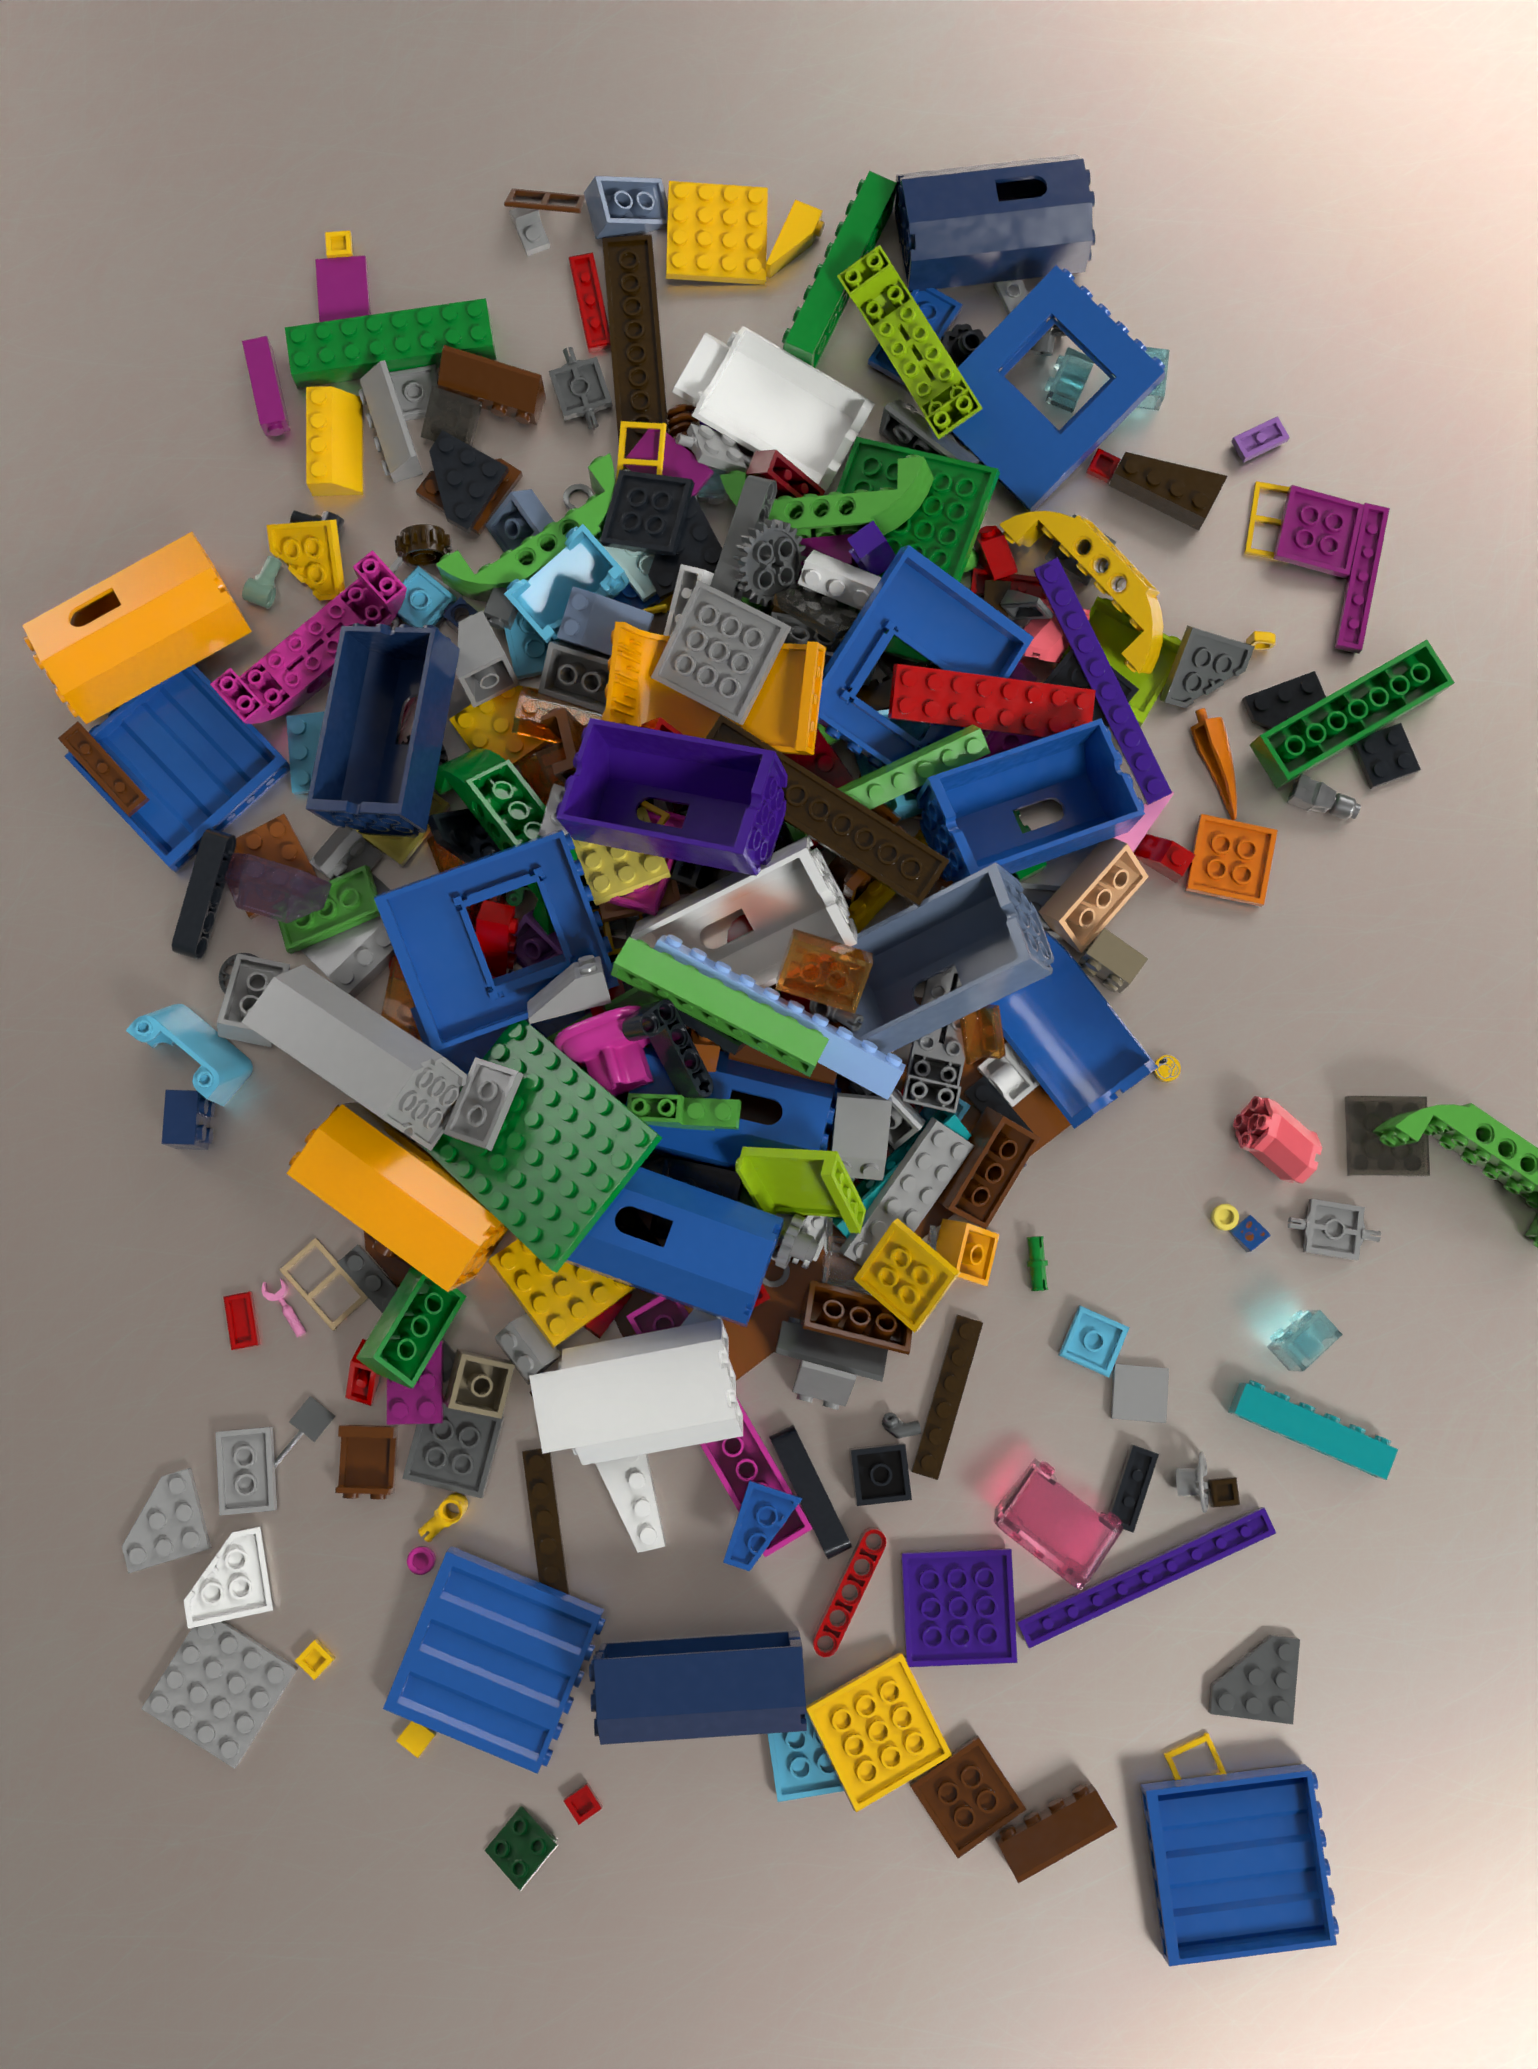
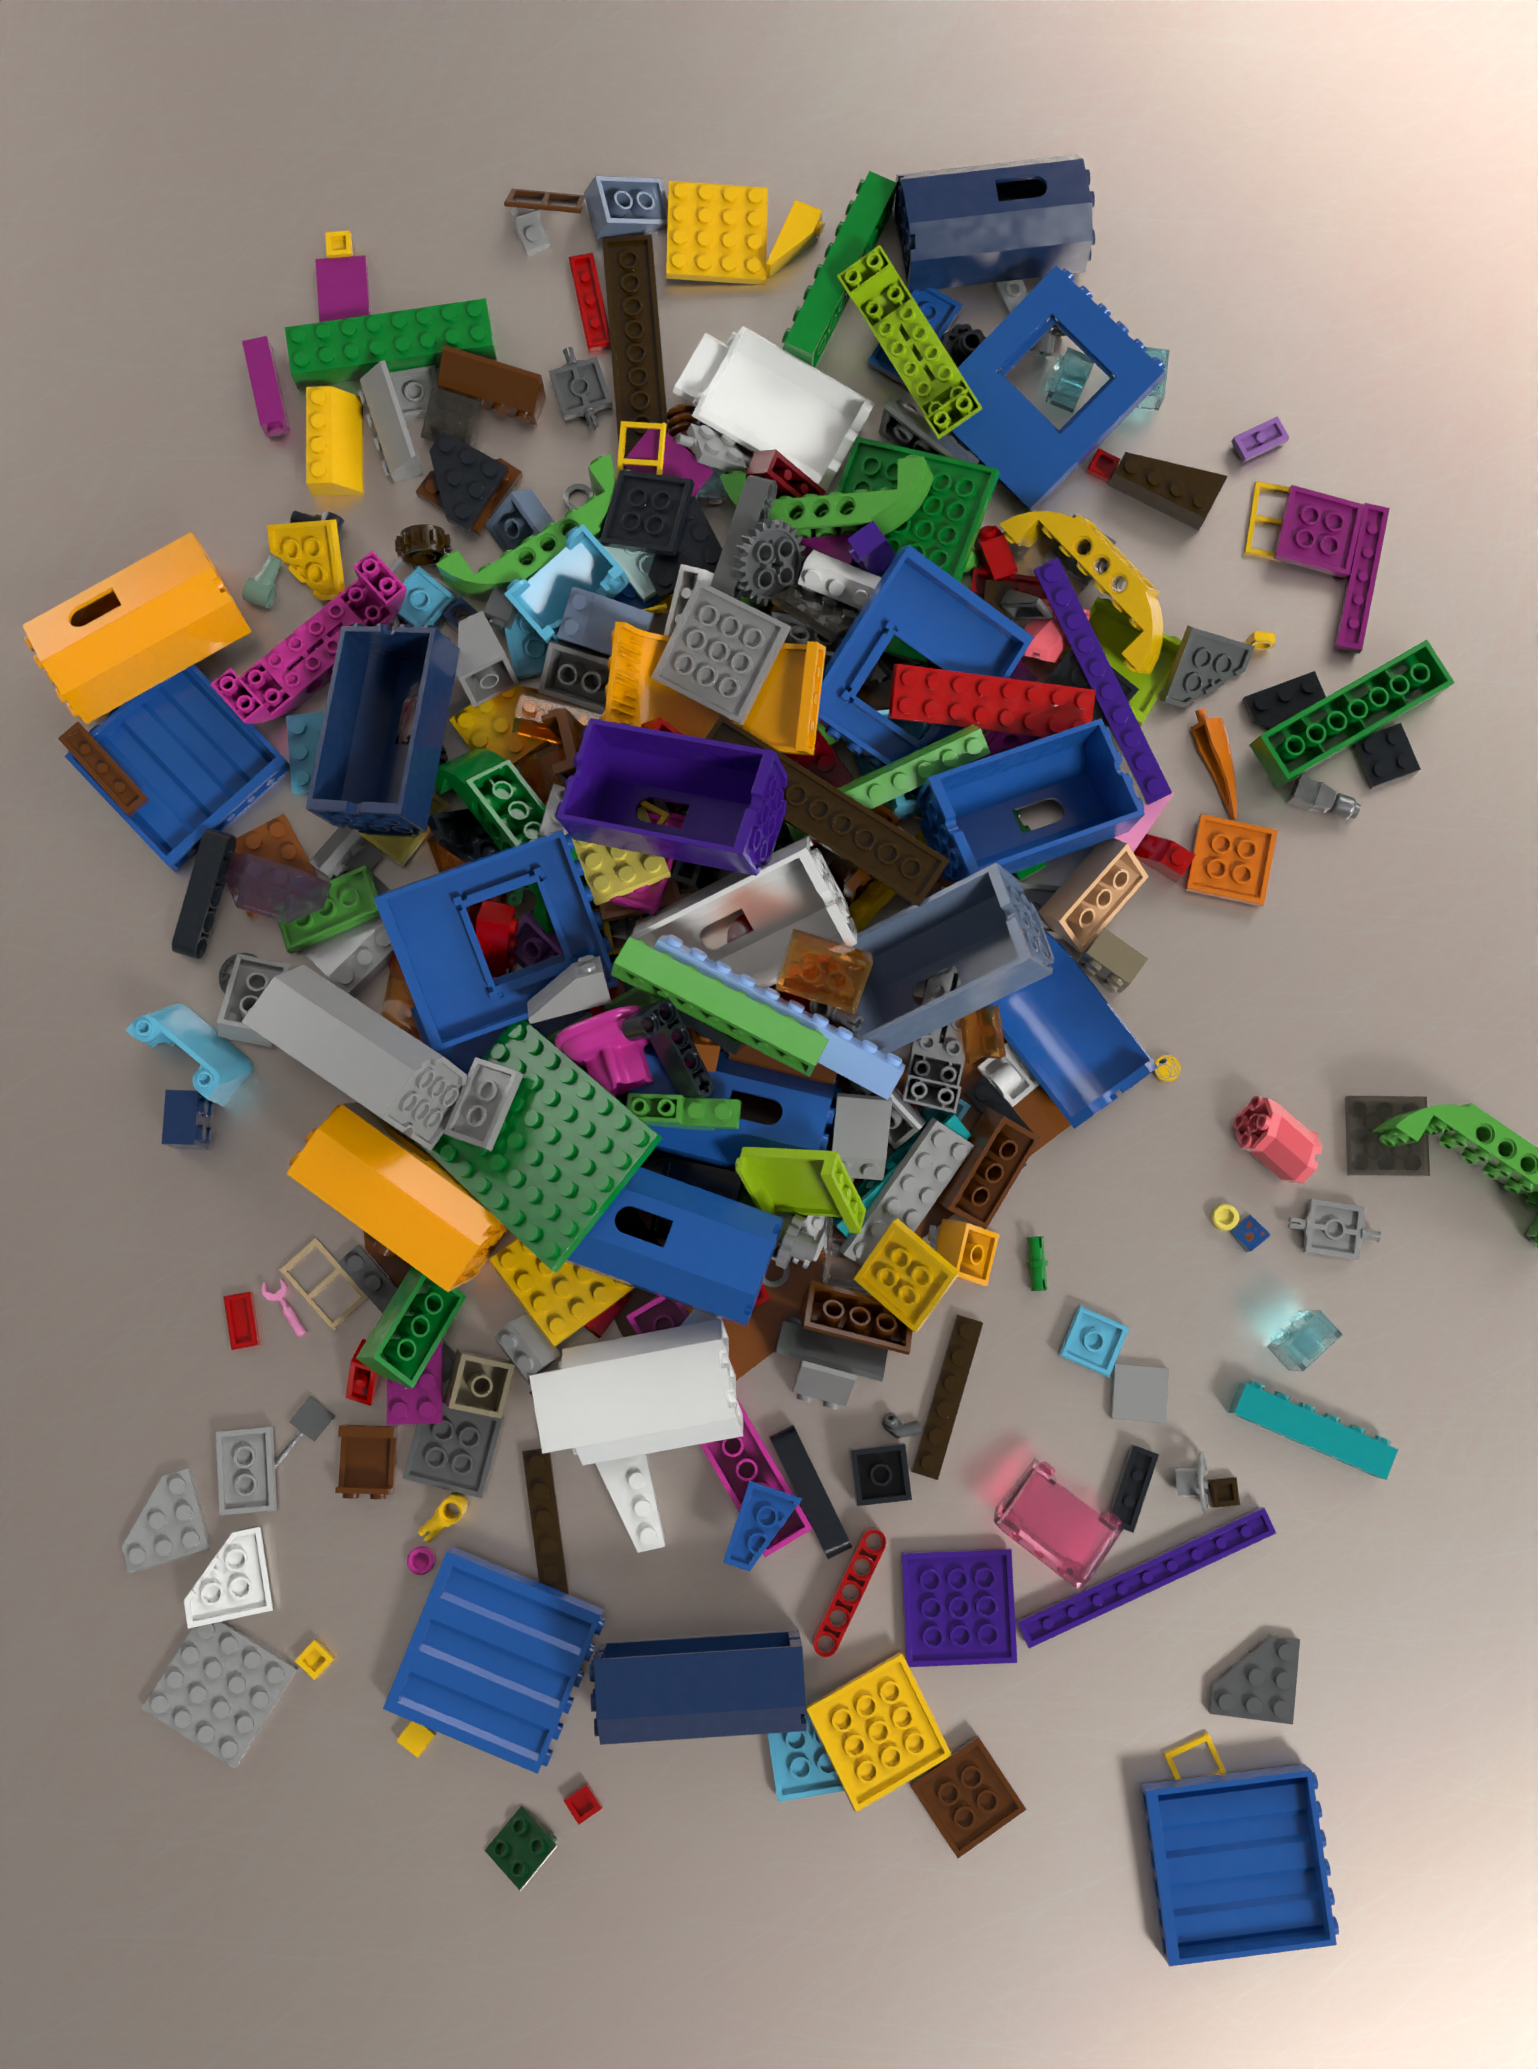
reddish brown slope [995,1784,1117,1883] -> none

